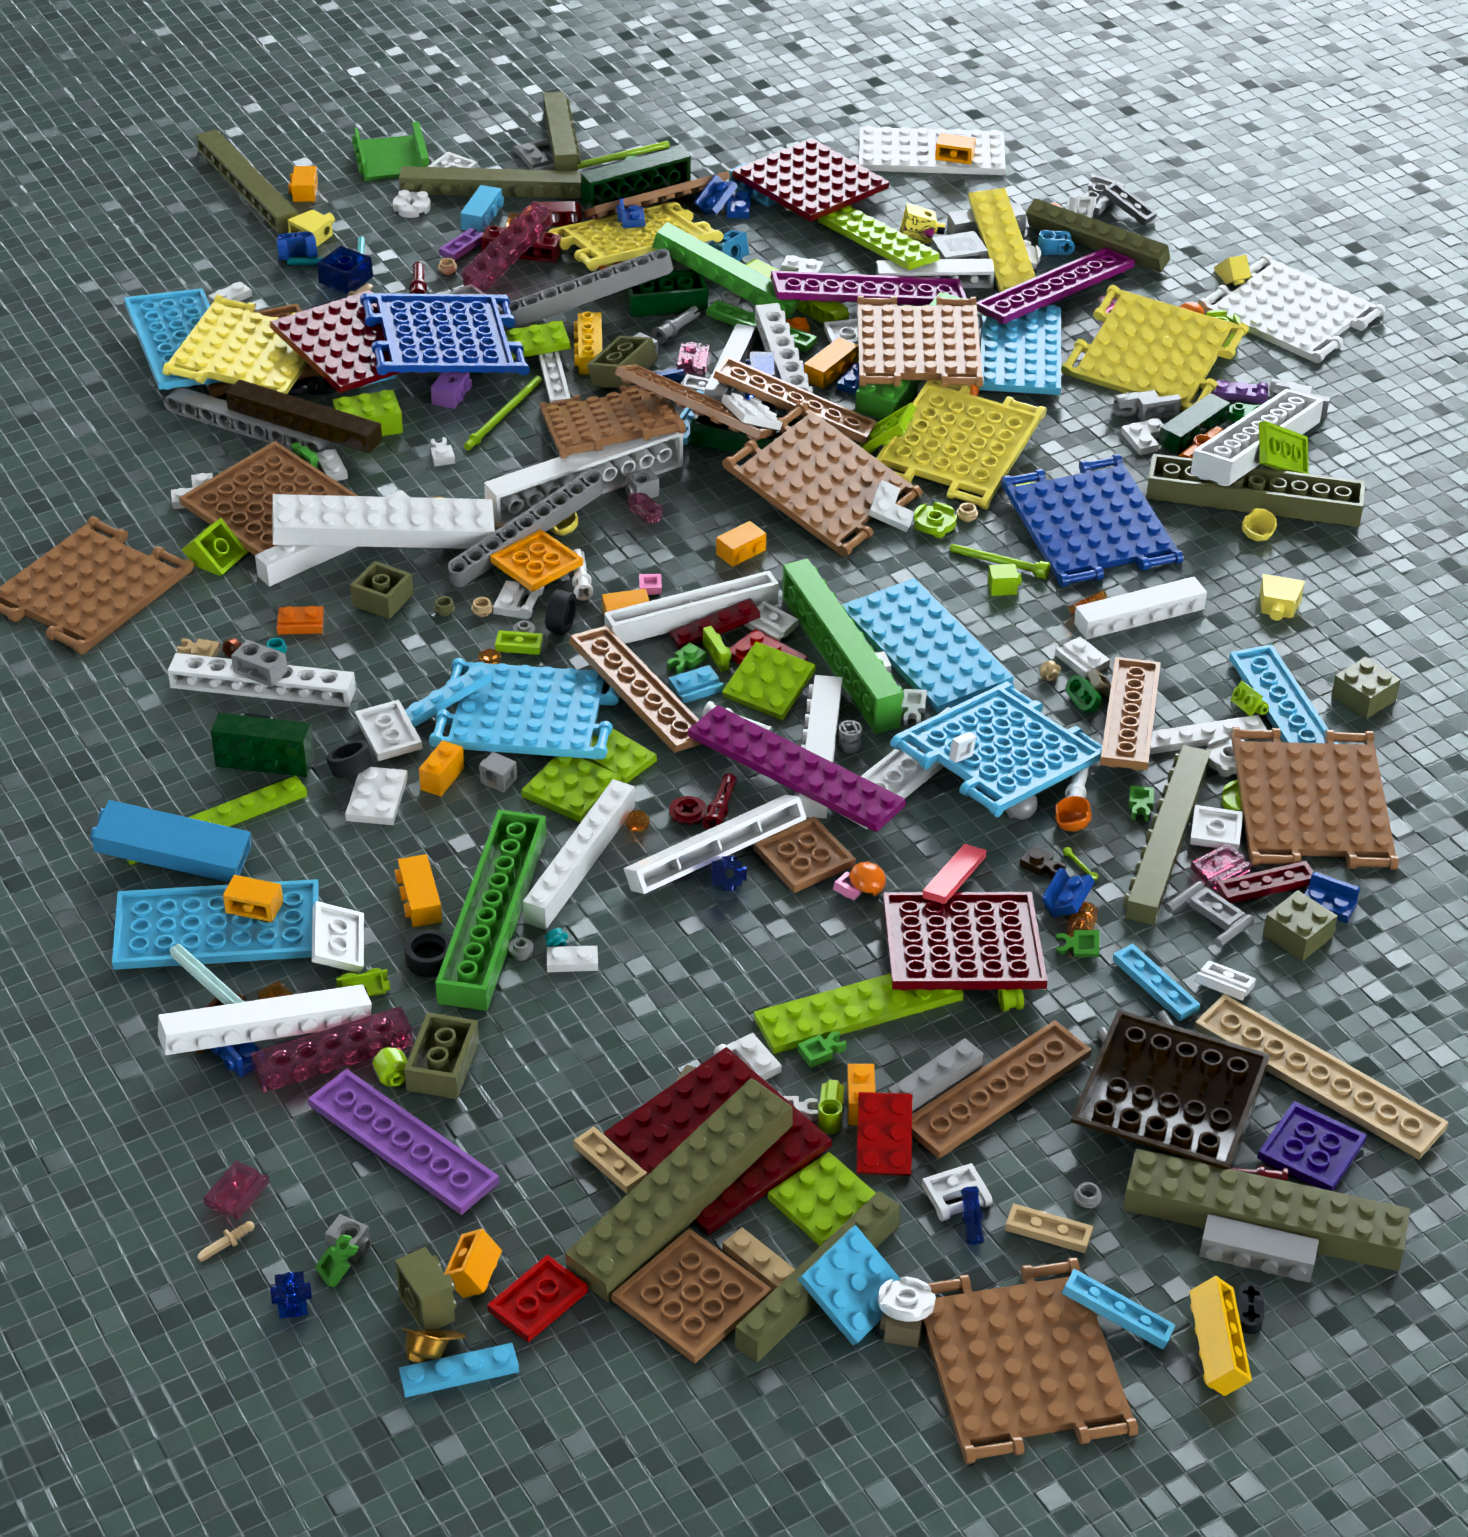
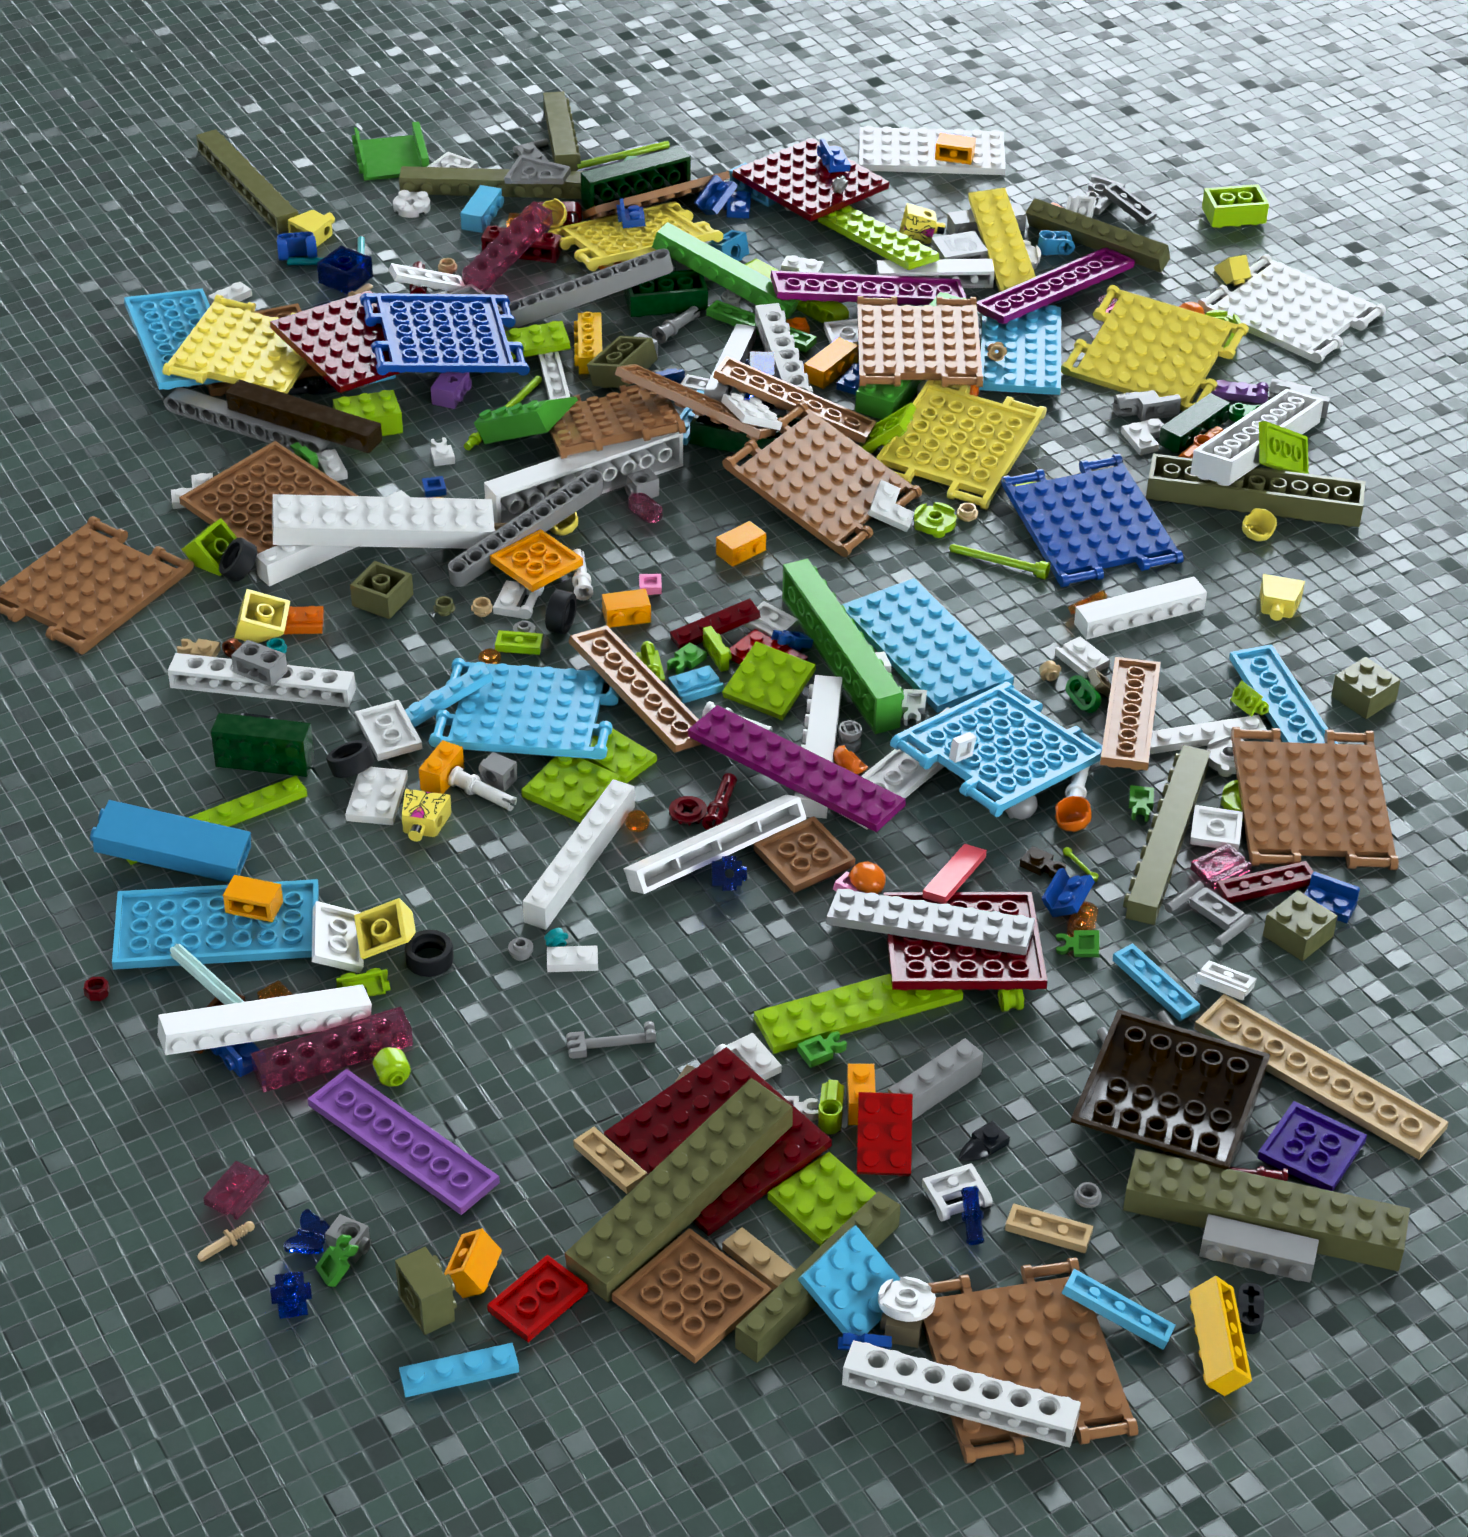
light orange brick [288,166,318,202] -> none
light orange brick [394,854,442,927] -> none
pearl gold piece [401,1328,466,1363] -> none
olive brick [404,1012,479,1099] -> none
bright green brick [436,809,547,1011] -> none
medium lavender plate [439,228,483,260] -> none
white brick [604,571,779,644] -> none
clear pink plate [677,342,710,373] -> none
medium nougat plate [912,1020,1092,1159] -> none
lime brick [988,564,1022,596] -> none
none -> dark red tile [83,977,110,1001]
none -> black tyre [219,537,257,581]
none -> light yellow slope [234,589,290,643]
none -> clear blue animal [284,1209,330,1254]
none -> light yellow slope [354,898,416,959]
none -> white plate [389,263,465,292]
none -> light yellow torso [402,789,452,842]
none -> blue plate [422,476,447,498]
none -> white pin [448,766,517,811]
none -> bright green slope [474,397,578,444]
none -> light grey wing [504,155,571,184]
none -> light yellow hair [538,198,567,229]
none -> light grey hinge [566,1021,656,1059]
none -> lime hinge [636,641,665,681]
none -> blue plate [771,630,814,650]
none -> blue bracket [817,138,851,172]
none -> plate [826,889,1035,955]
none -> light grey plate [832,175,848,194]
none -> orange hair [833,745,868,776]
none -> blue plate [837,1333,892,1350]
none -> white brick [842,1340,1081,1448]
none -> black plate [959,1121,1010,1161]
none -> tan plate [987,342,1007,361]
none -> lime brick [1202,184,1269,228]

